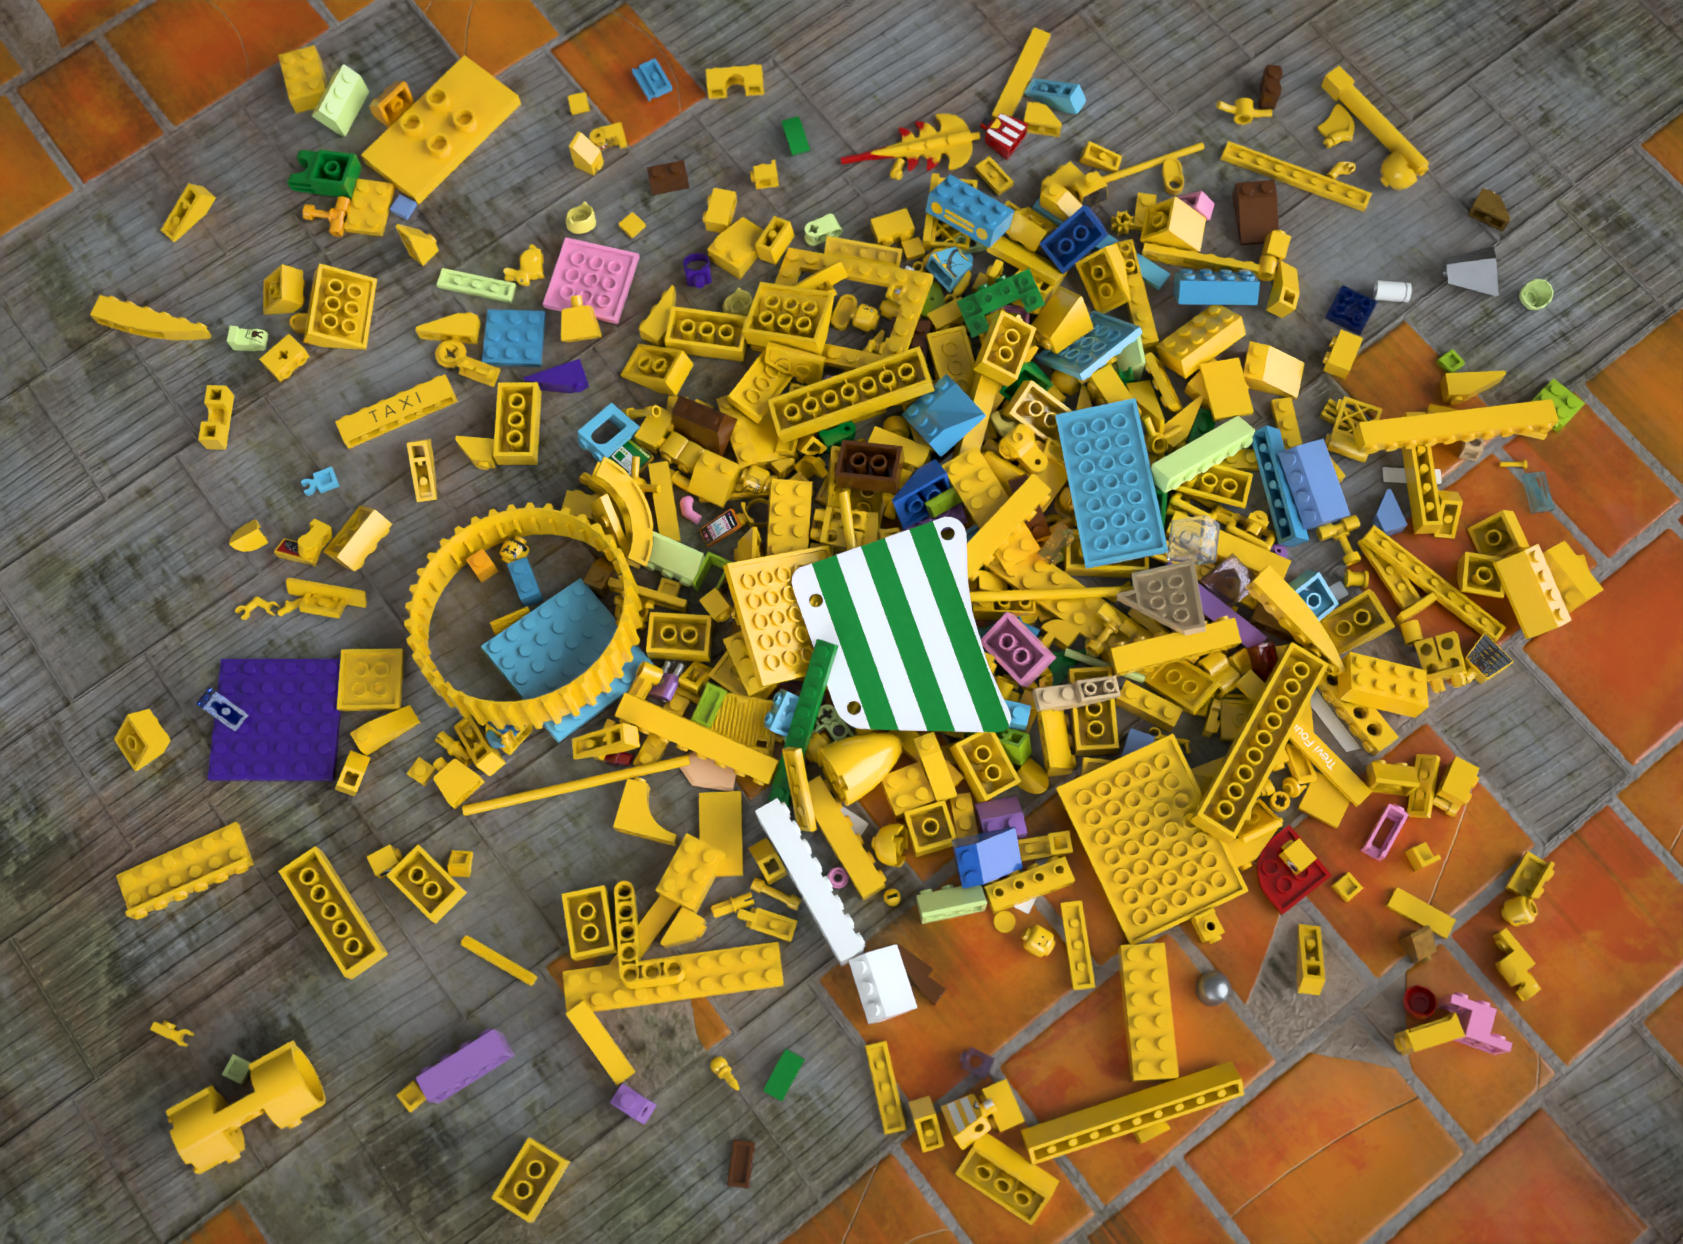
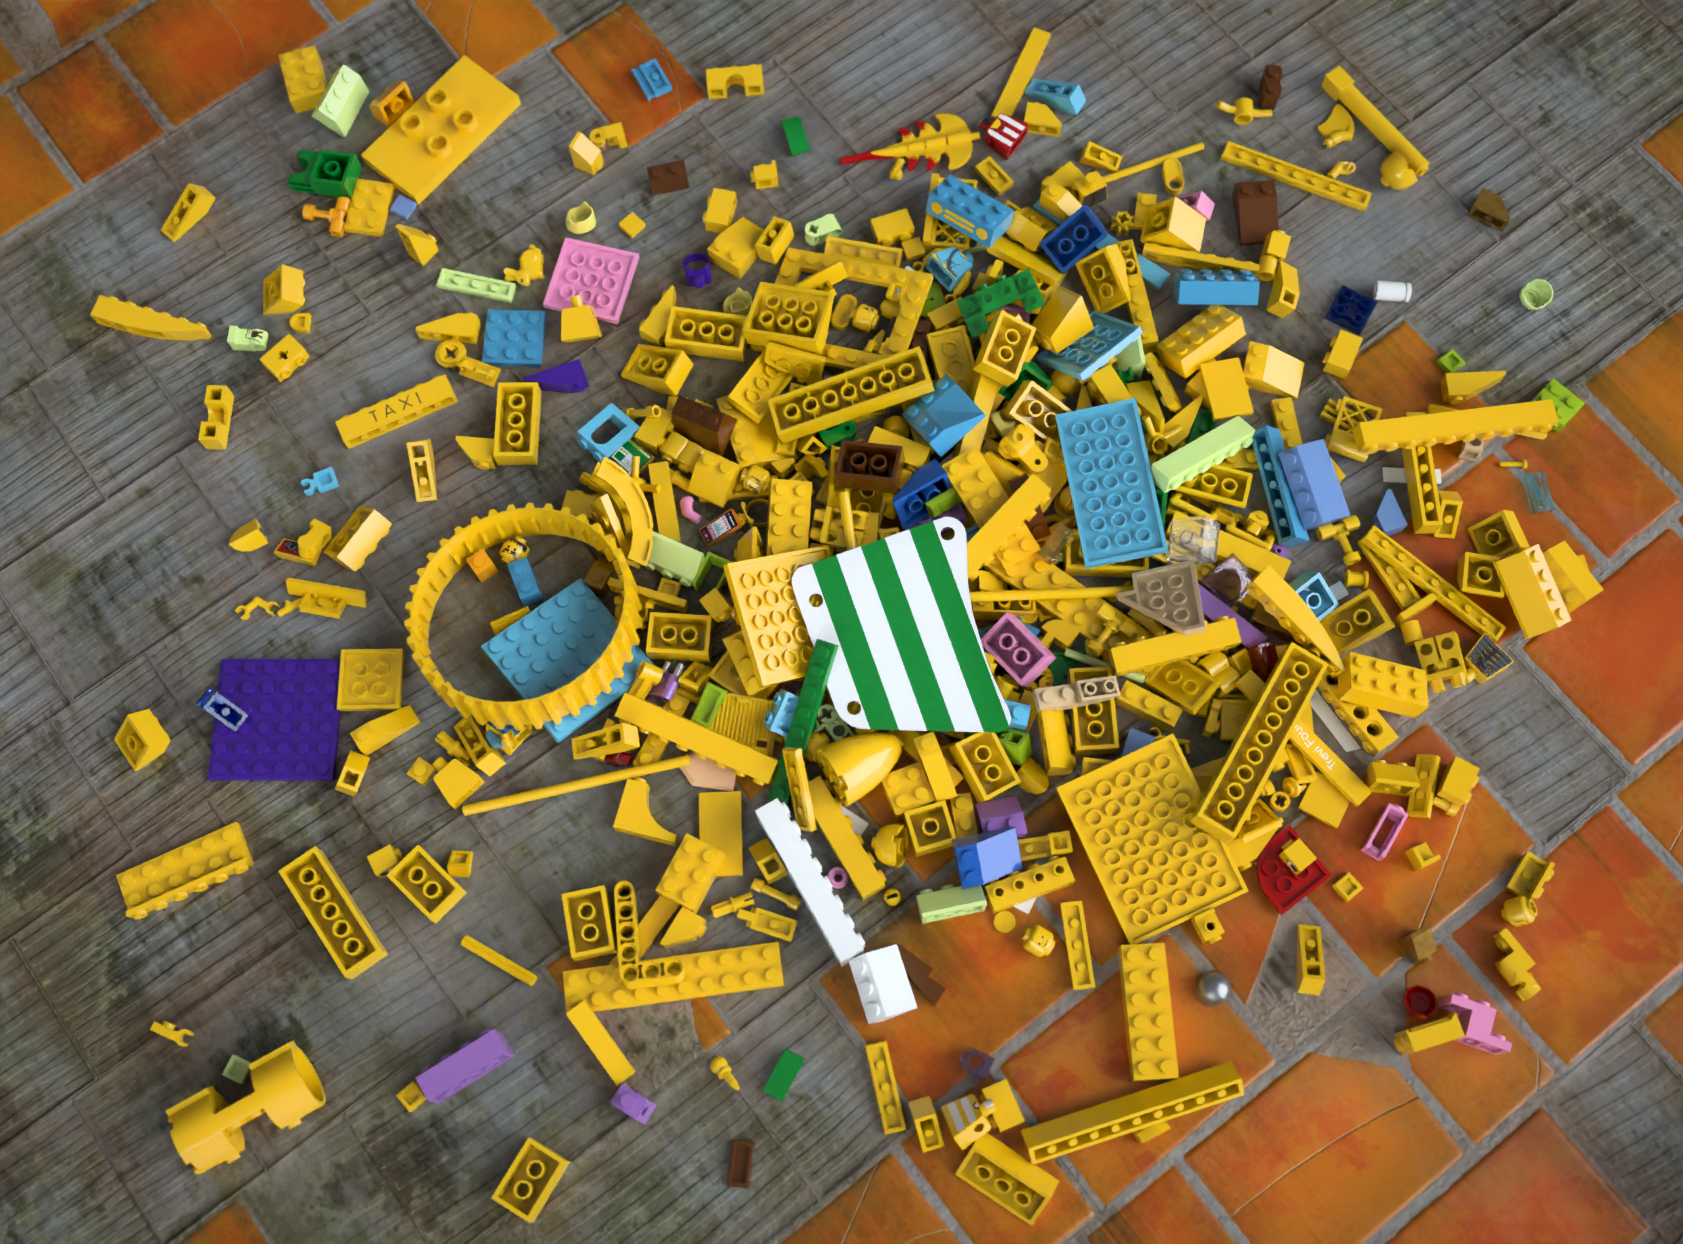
yellow slope [303,263,377,350] -> none
yellow tile [568,92,590,115] -> none
yellow tile [1386,887,1456,940] -> none
slope [1442,246,1499,296] -> none

